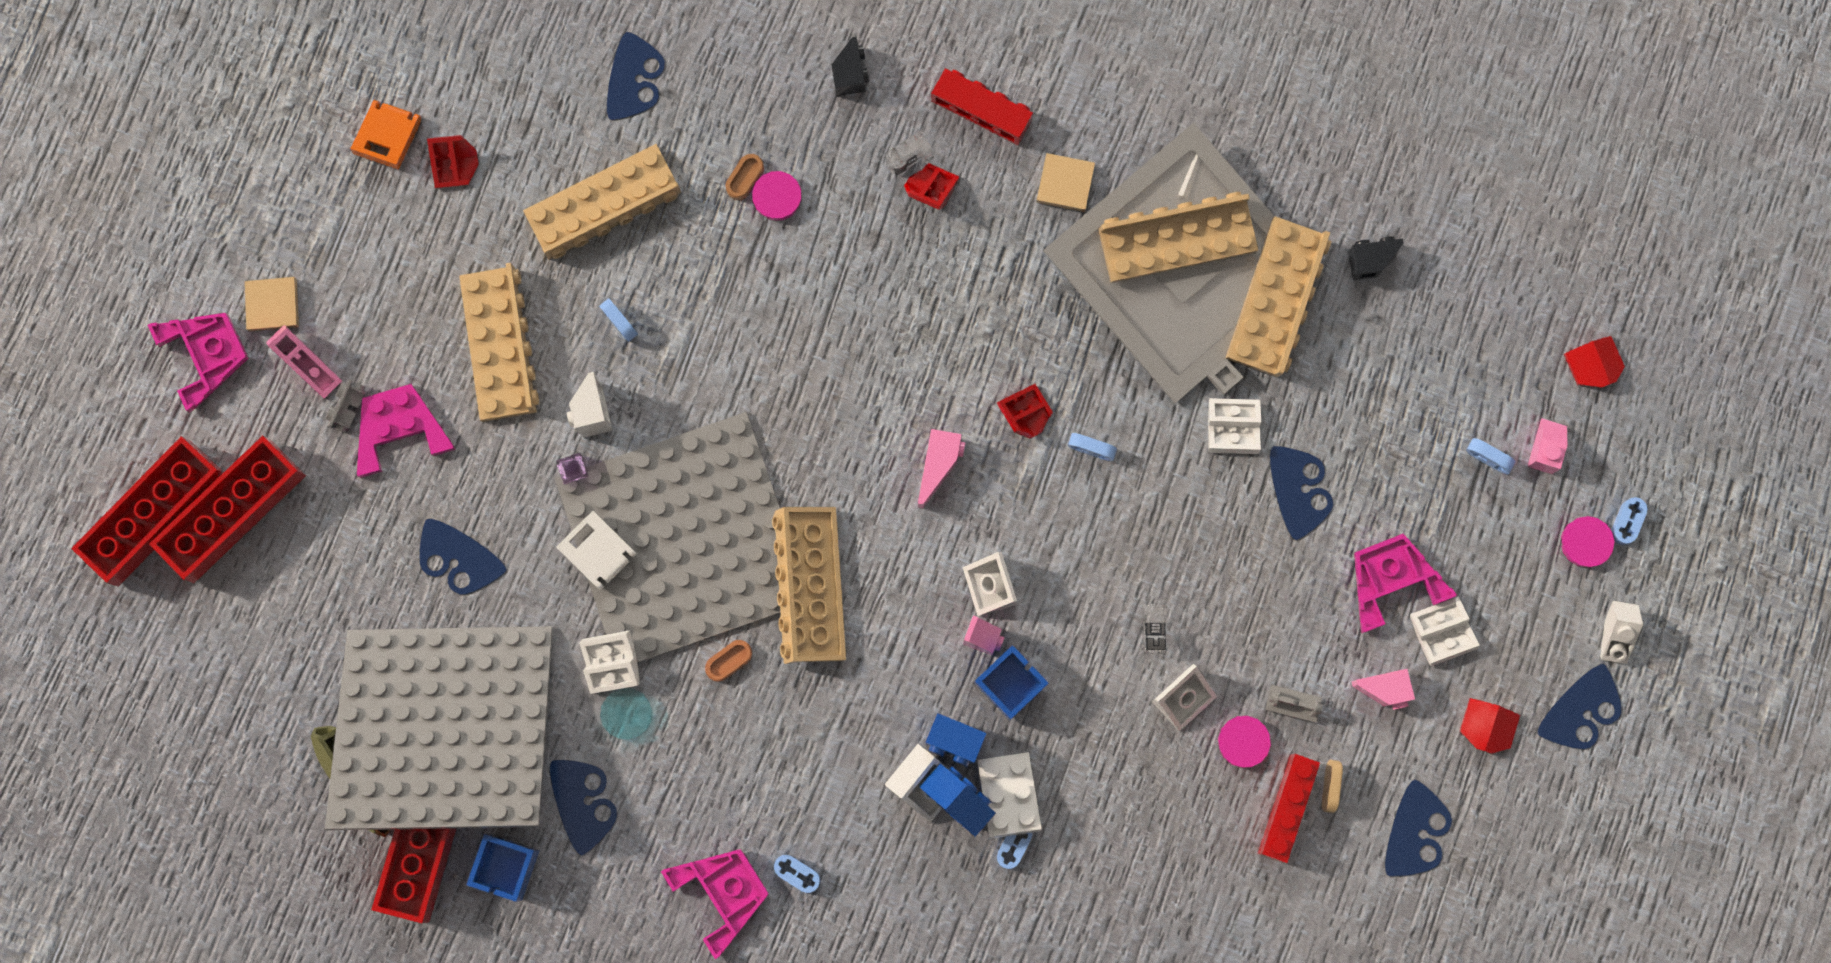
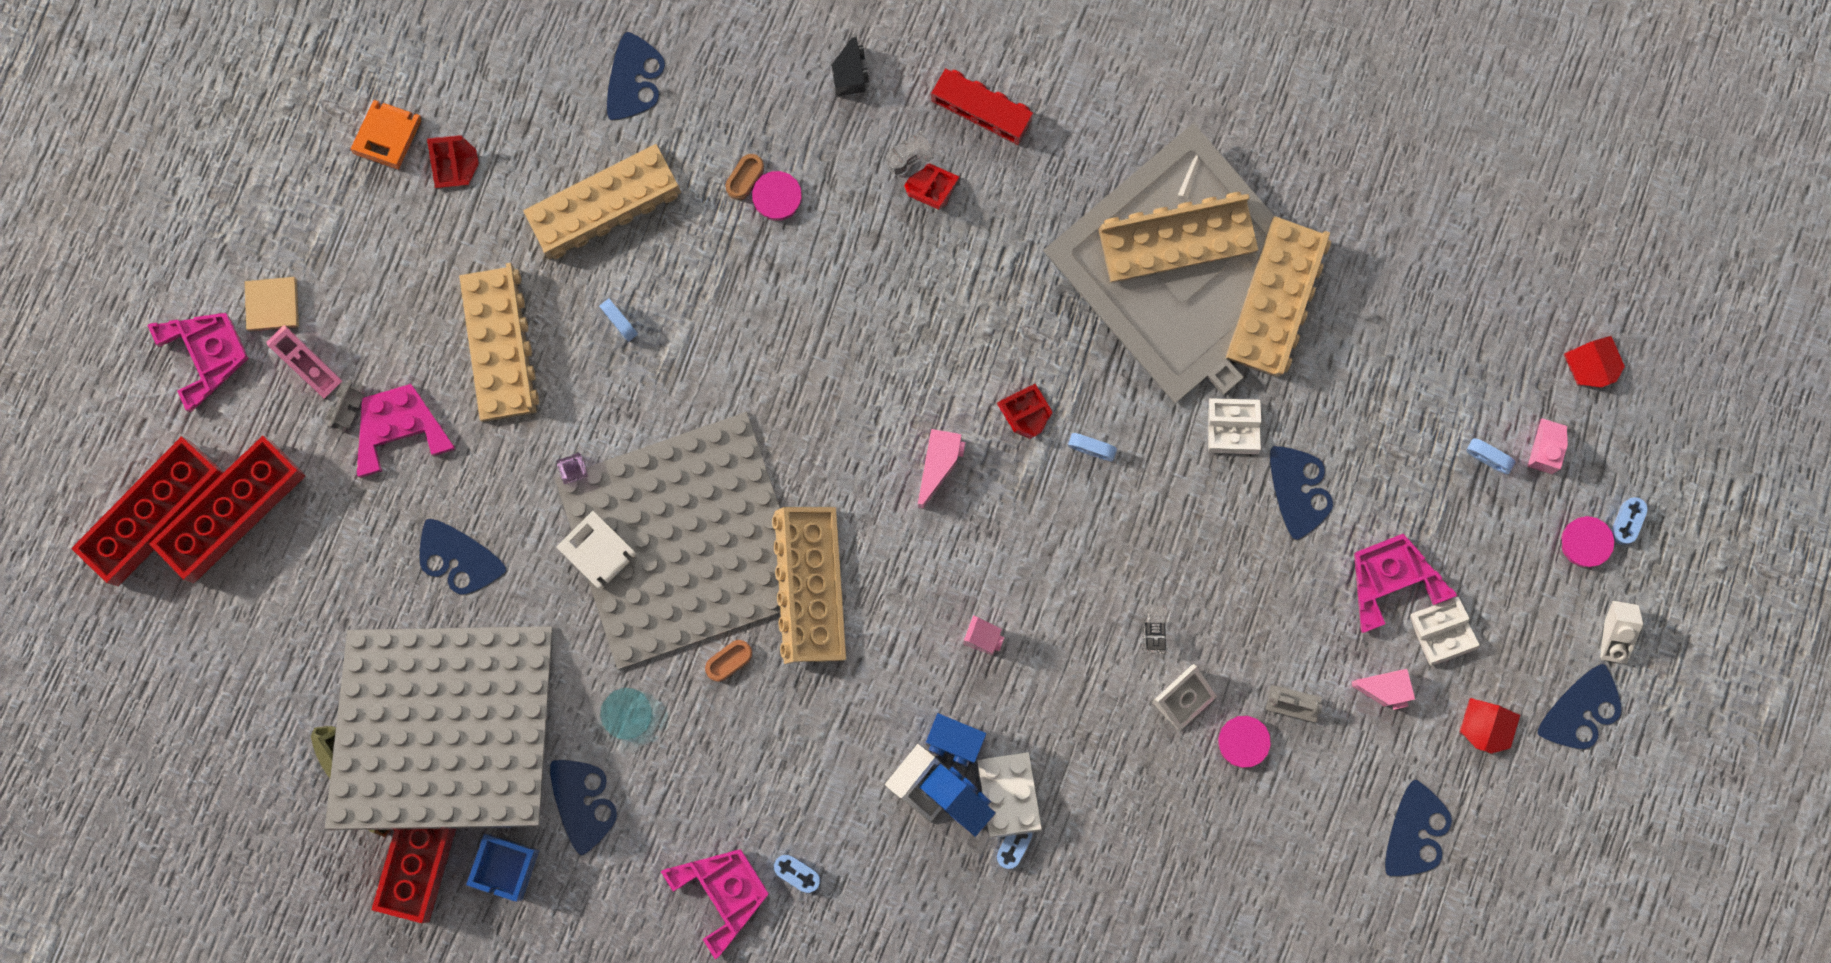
white slope [567,372,613,438] -> none
white slope [579,630,639,694] -> none
white slope [963,551,1017,616] -> none
blue piece [974,645,1049,721] -> none
tan tile [1036,153,1095,212] -> none
red brick [1257,754,1320,863] -> none
tan tile [1322,760,1343,813] -> none
black slope [1348,236,1404,280] -> none

